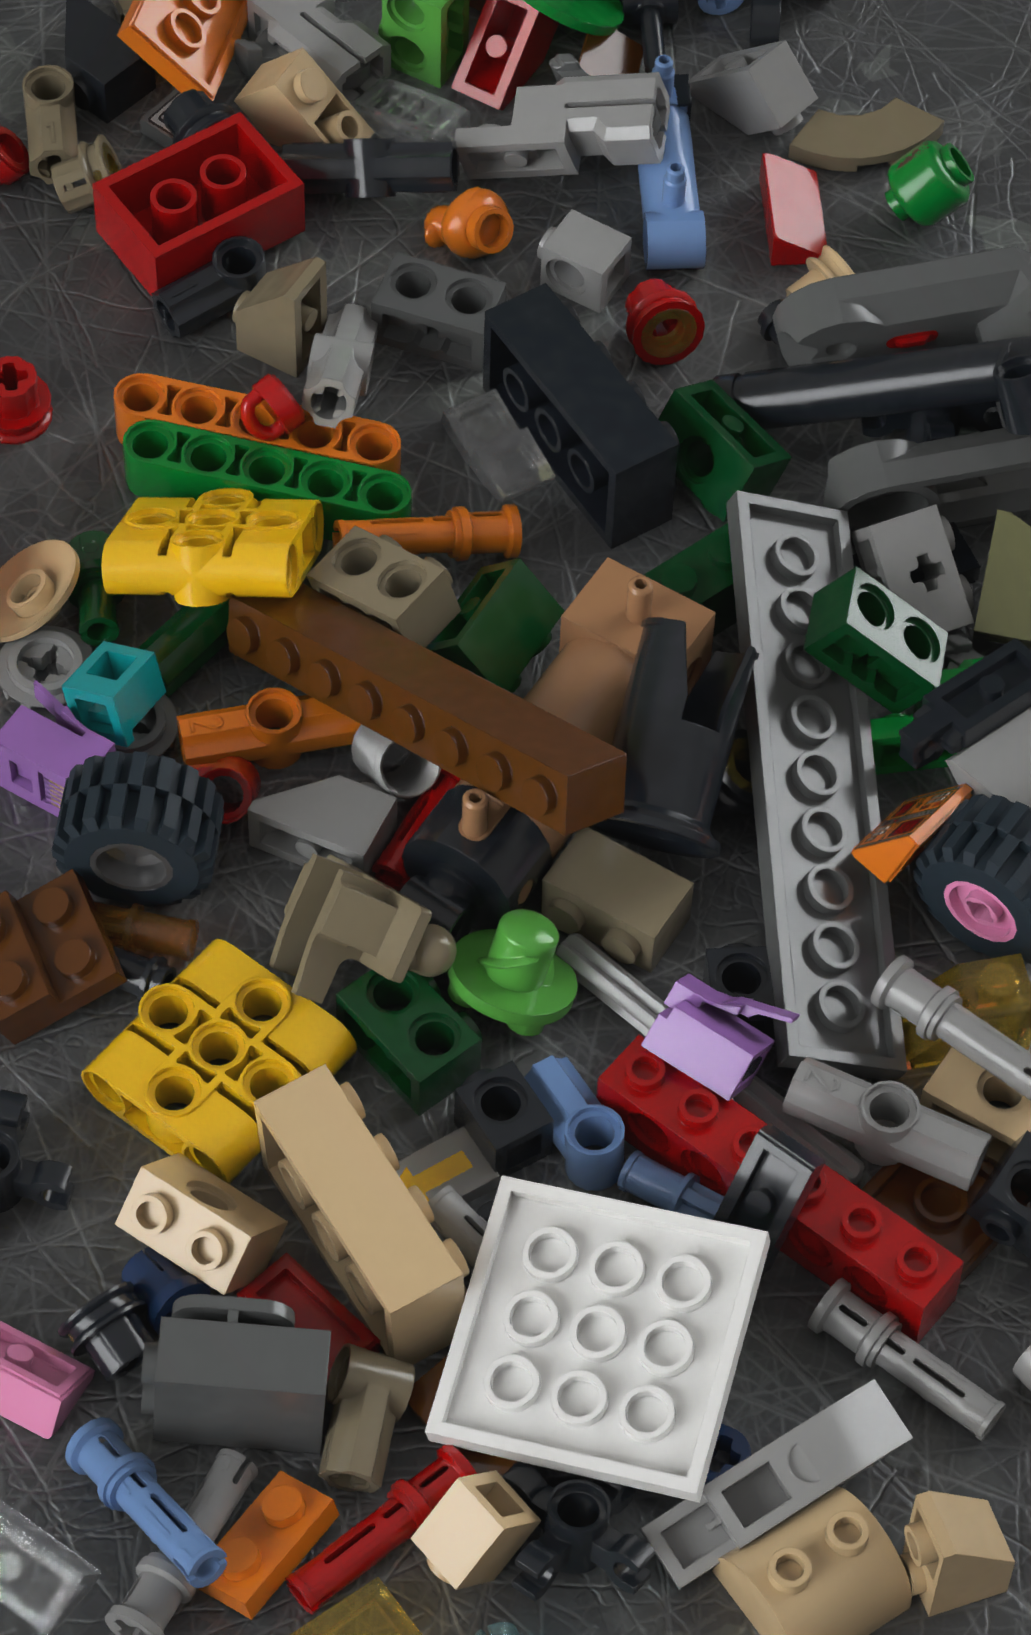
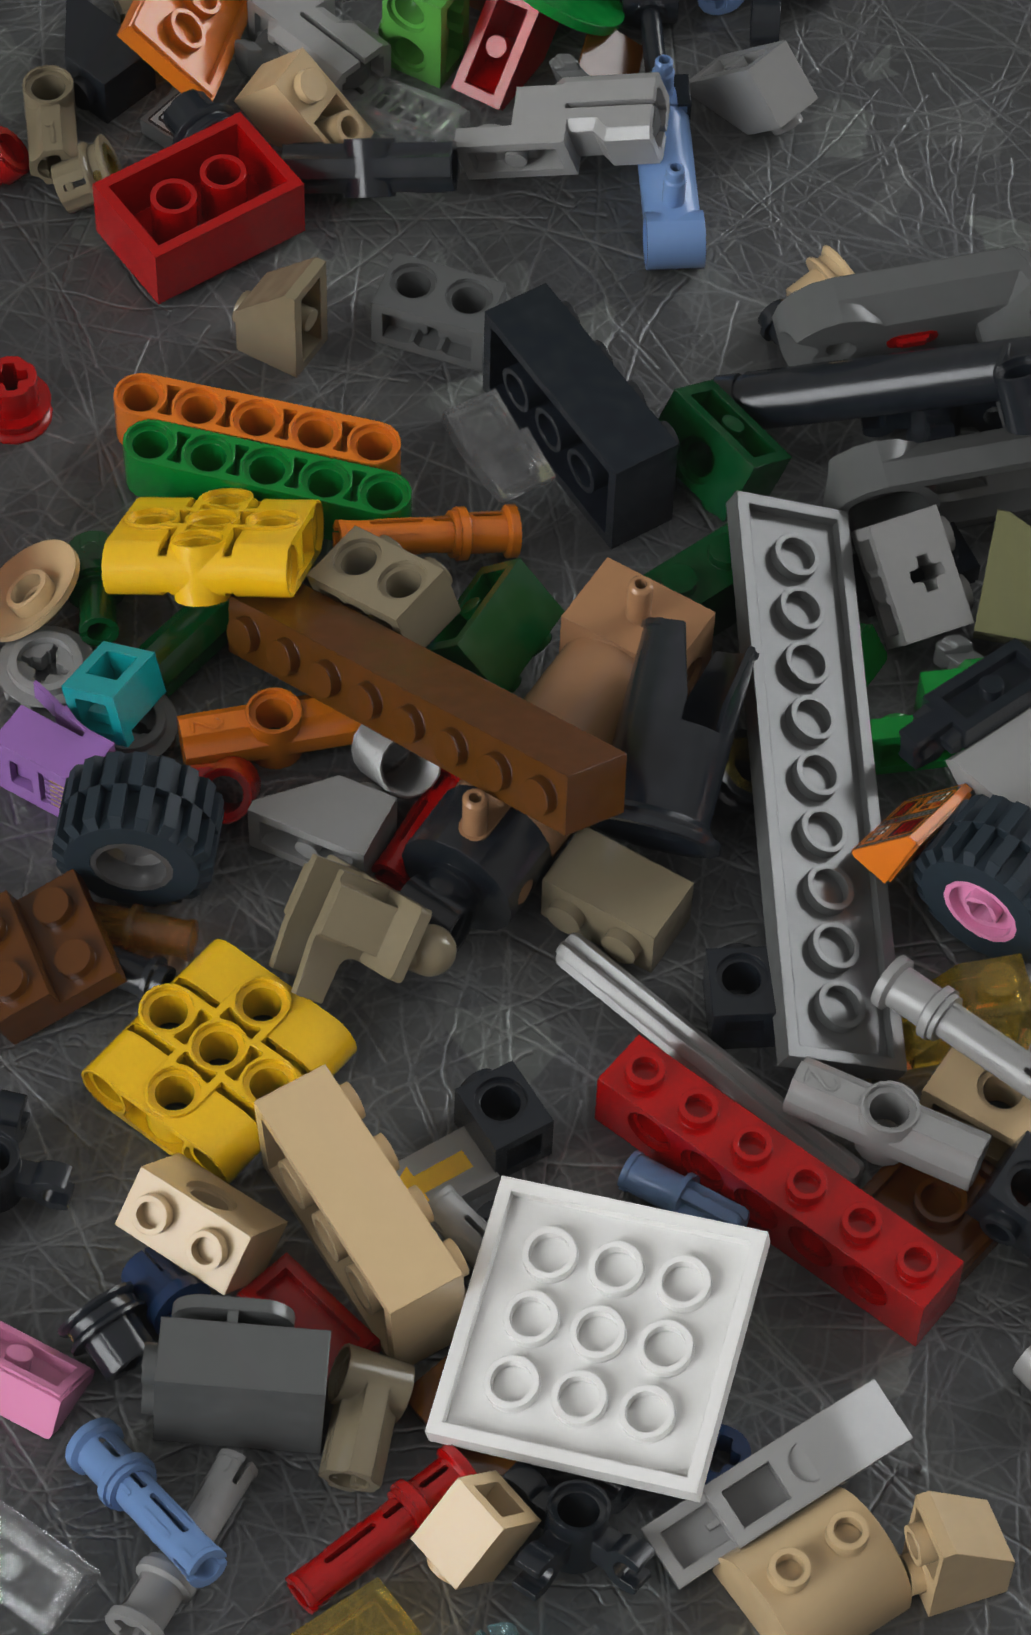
black piece [152,236,267,338] -> none
orange plate [198,1470,340,1620] -> none
red tile [240,373,306,441] -> none
light grey piece [302,303,378,428] -> none
dark green brick [336,969,483,1116] -> none
orange animal [424,186,514,259] -> none
bright green plate [447,909,578,1036] -> none
medium blue piece [524,1055,625,1191] -> none
light grey brick [537,209,632,313] -> none
red piece [625,279,705,365] -> none
piece [641,973,801,1101] -> none
black hinge [713,1123,826,1280] -> none
slope [759,153,827,266] -> none
dark tan tile [788,97,945,172] -> none
dark green brick [804,566,948,713] -> none
light grey pin [807,1277,1006,1441] -> none
green head [885,140,974,227] -> none

